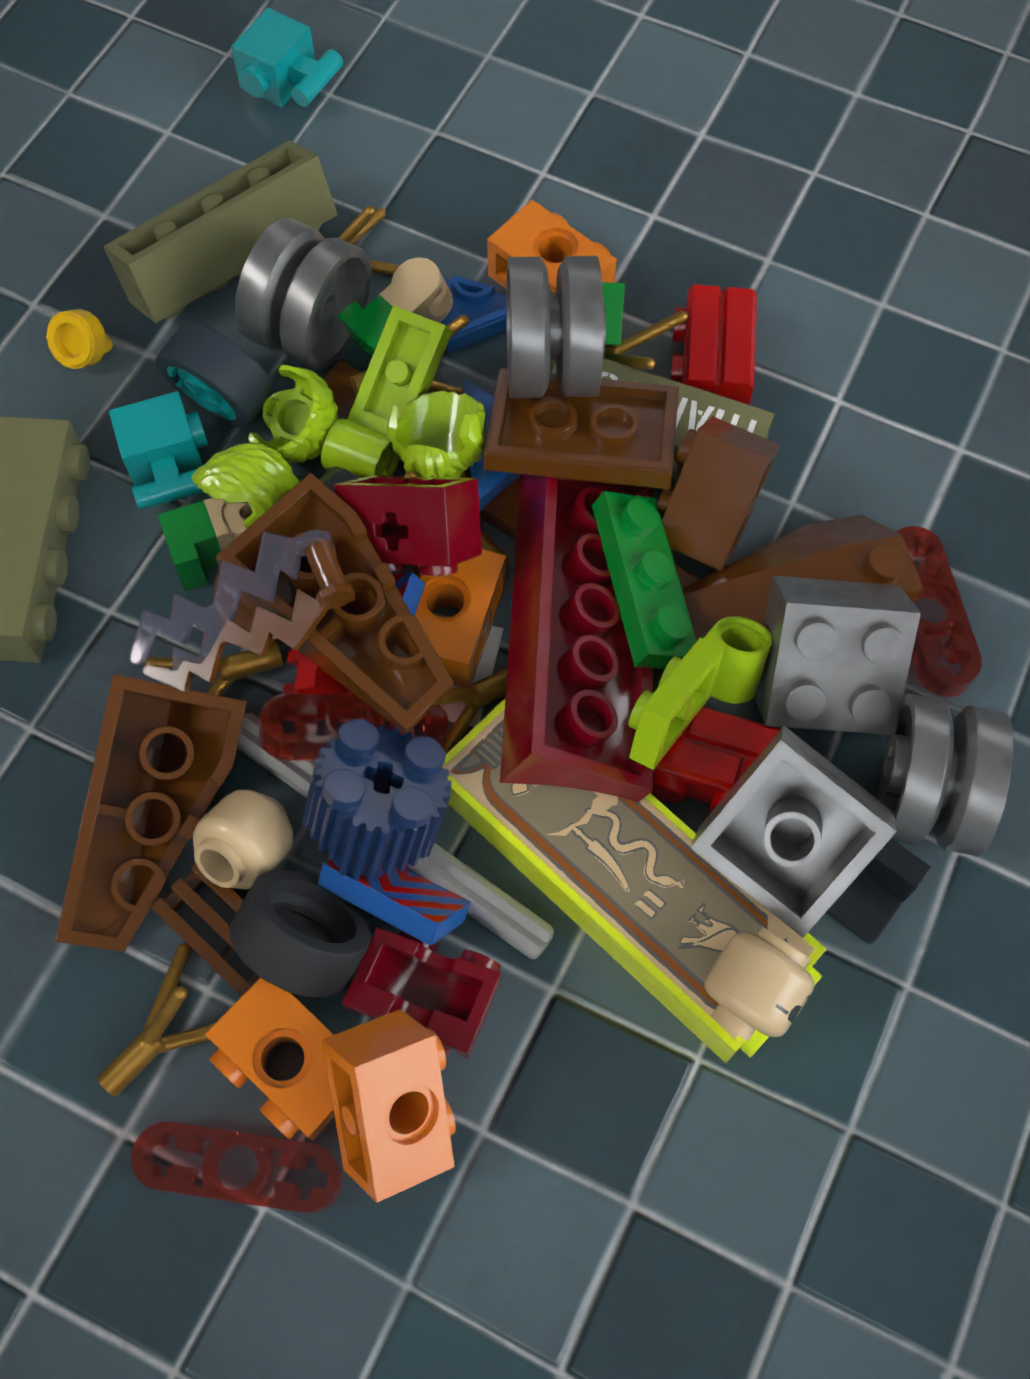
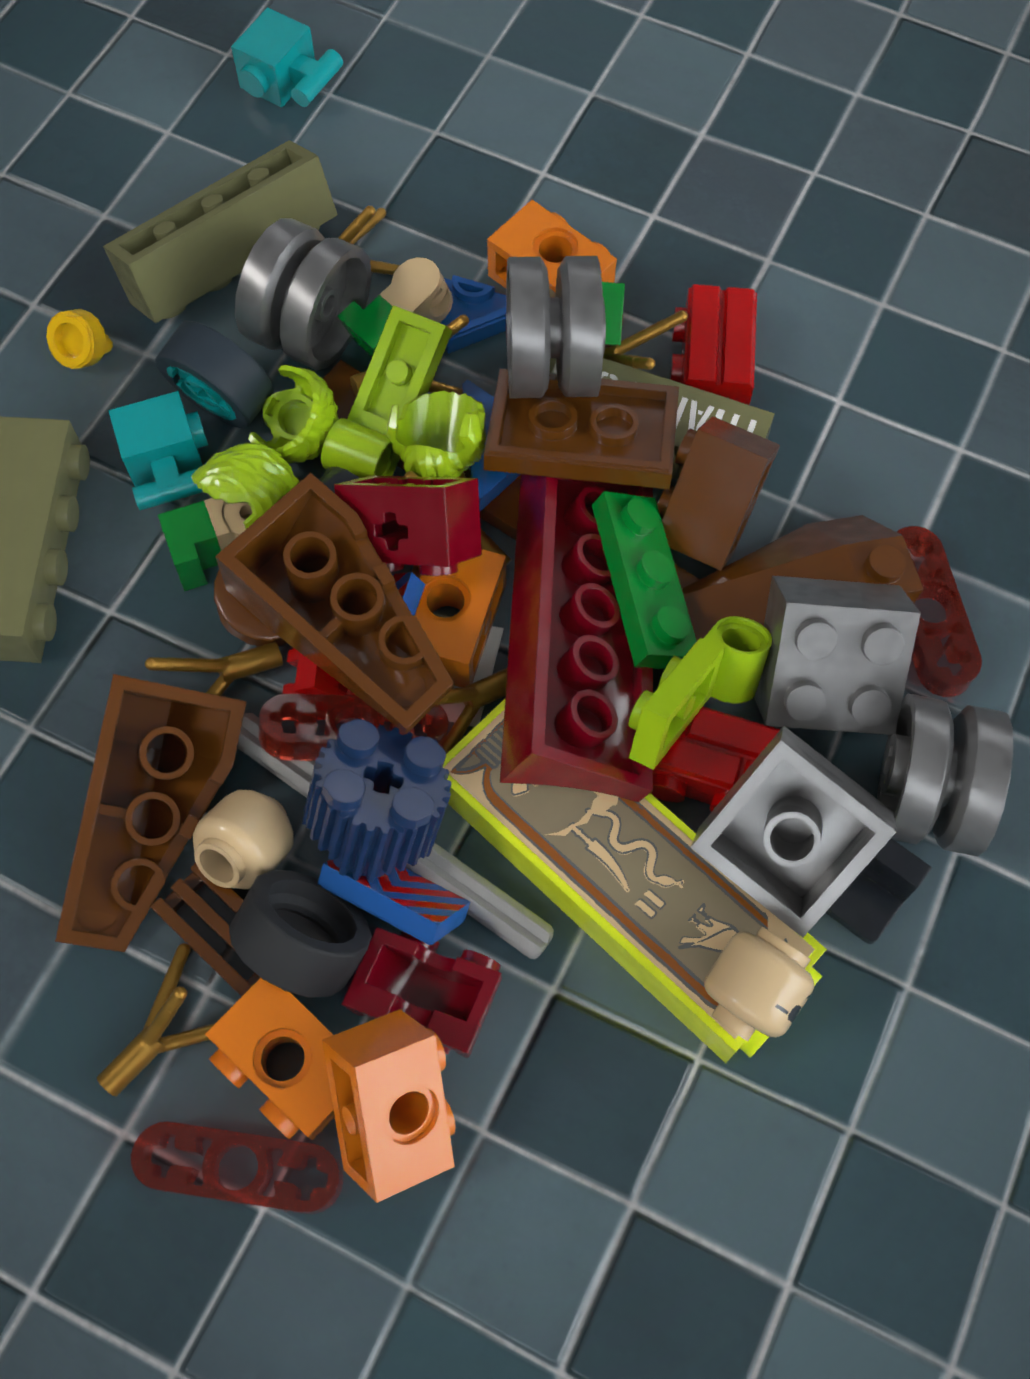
piece [131,530,356,692] -> none

